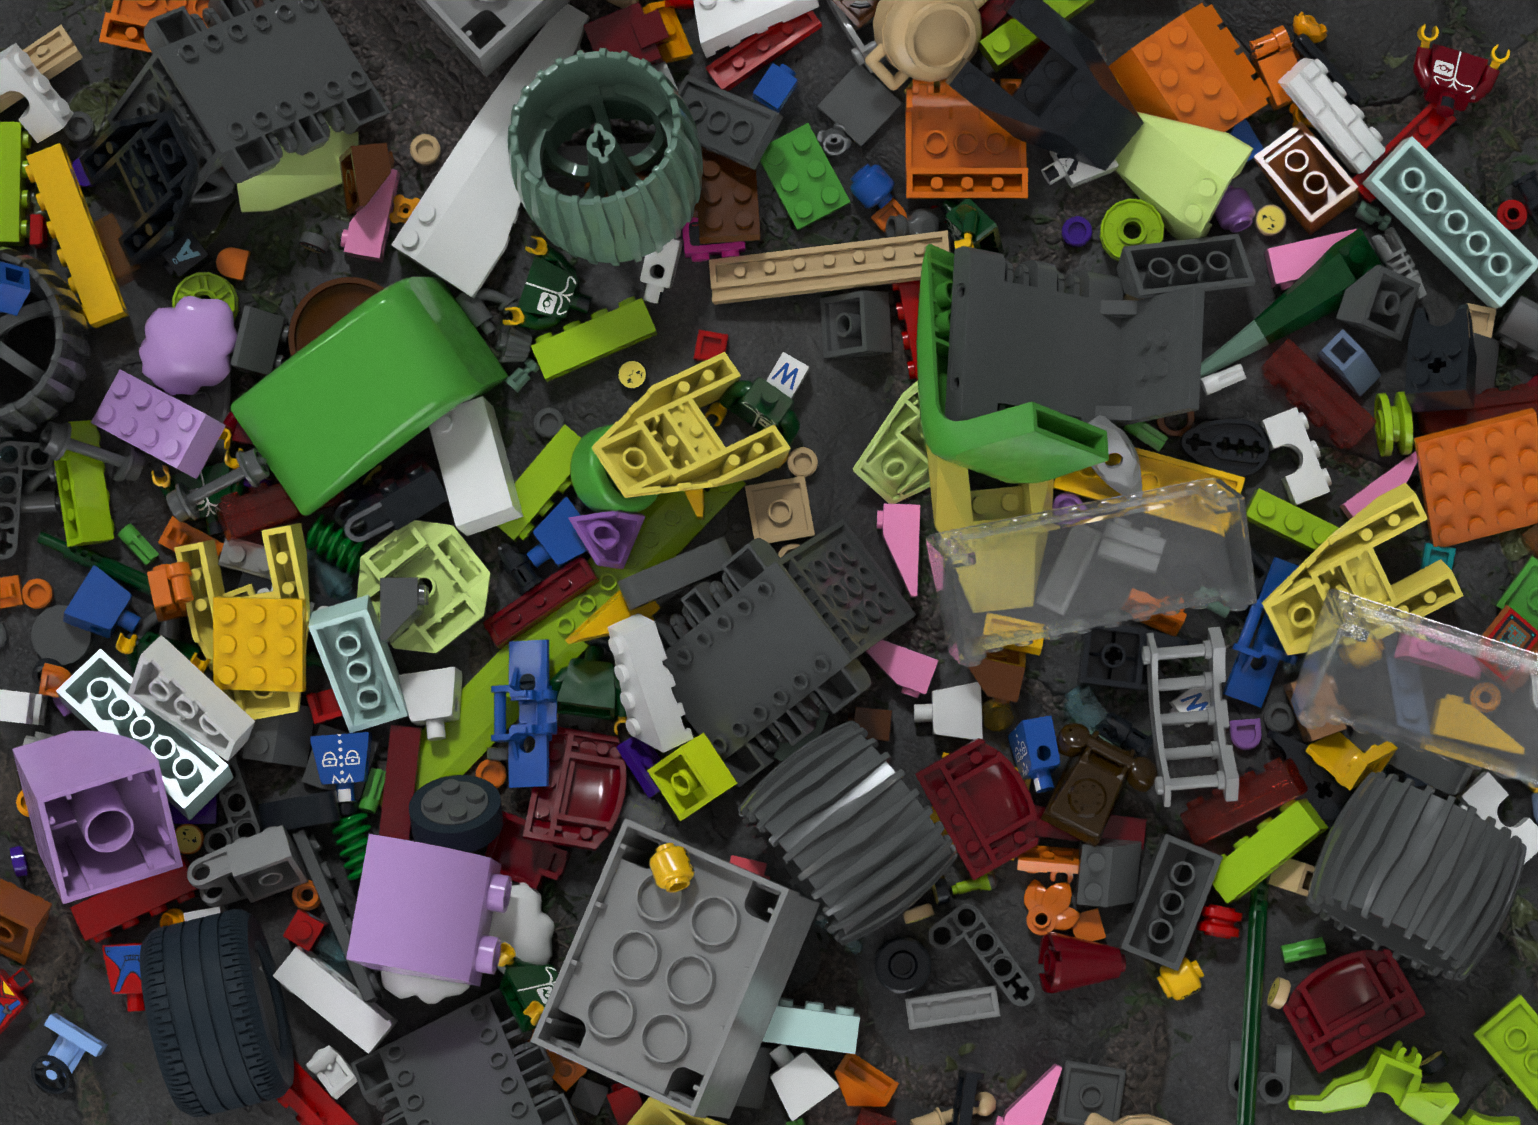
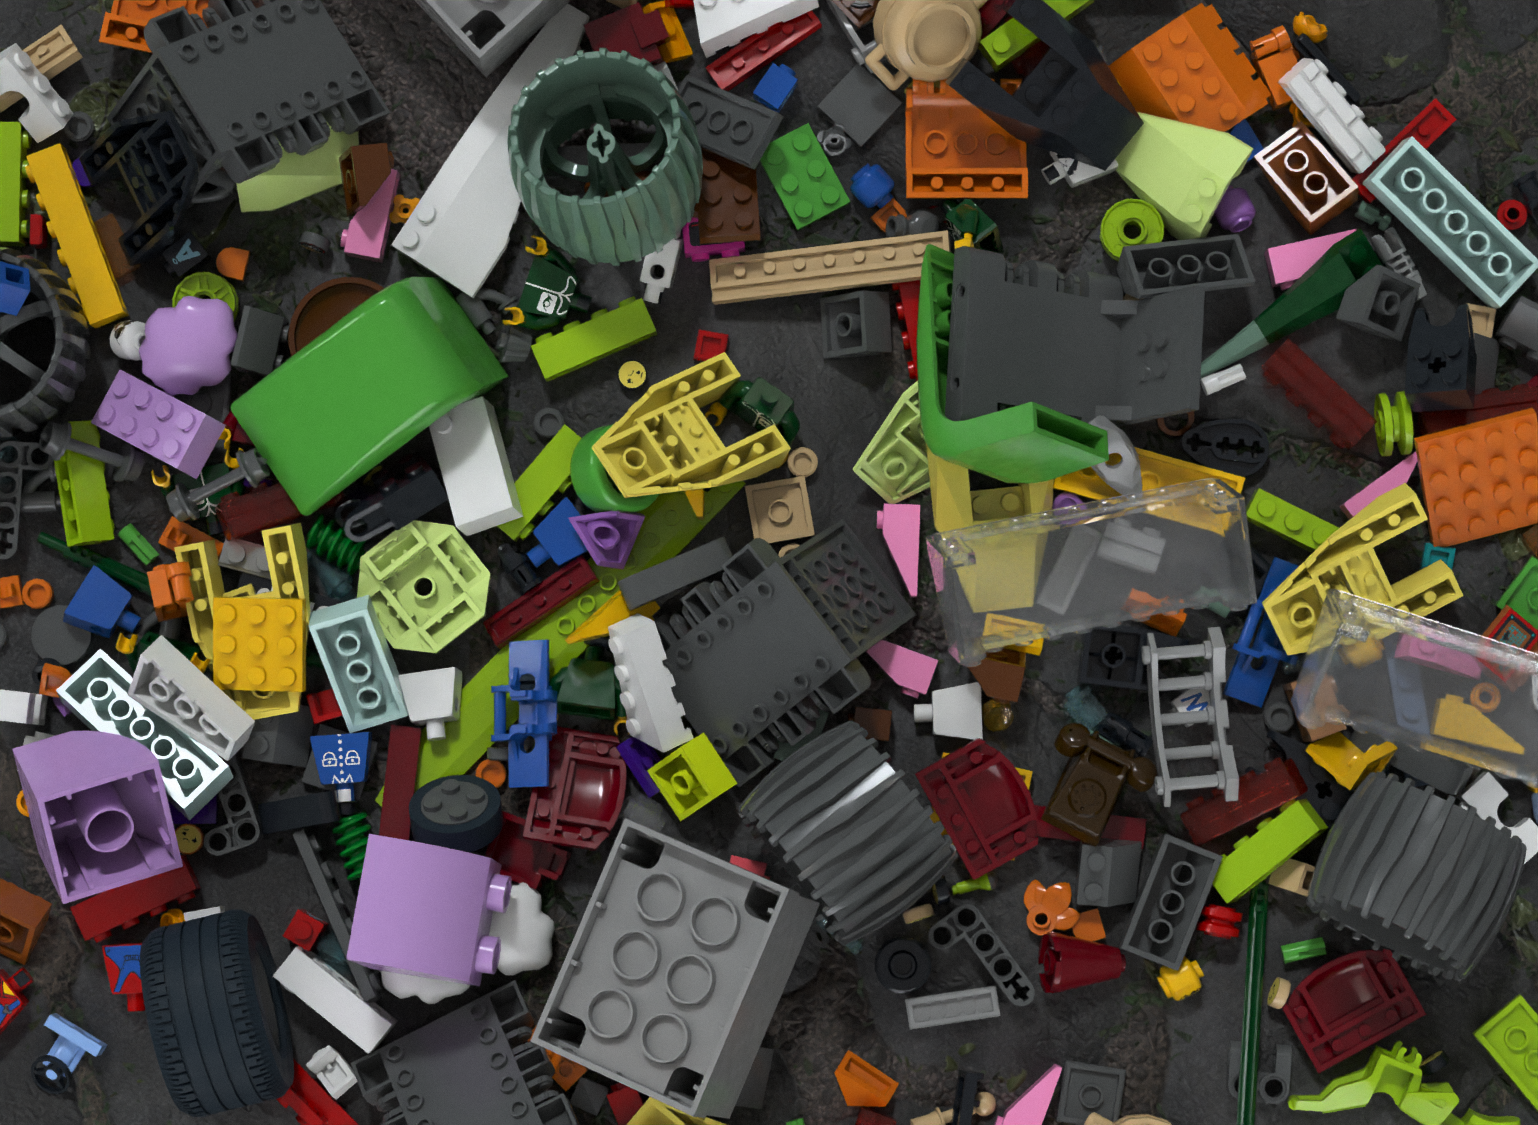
dark purple tile [10,845,29,877] -> none
light grey brick [187,825,308,907] -> none
orange plate [292,880,321,910] -> none
bright green piece [358,767,386,814] -> none
dark grey slope [380,577,429,643] -> none
tan tile [410,134,441,166] -> none
dark green torso [498,942,558,1032] -> none
sand green piece [505,358,540,393] -> none
yellow head [649,843,695,892] -> none
light aqua brick [762,997,860,1054] -> none
white brick [766,352,809,399] -> none
white torso [769,1044,840,1121] -> none
blue torso [1008,715,1060,793] -> none
orange plate [1017,845,1079,883] -> none
dark purple tile [1061,216,1092,248] -> none
bright green piece [1123,421,1168,452] -> none
medium lavender tile [1229,718,1262,750] -> none
light yellow tile [1254,205,1286,236] -> none
white arch [1259,407,1332,506] -> none
sand blue slope [1316,329,1381,397] -> none
dark red torso [1413,24,1510,117] -> none
none -> white head [109,320,146,361]

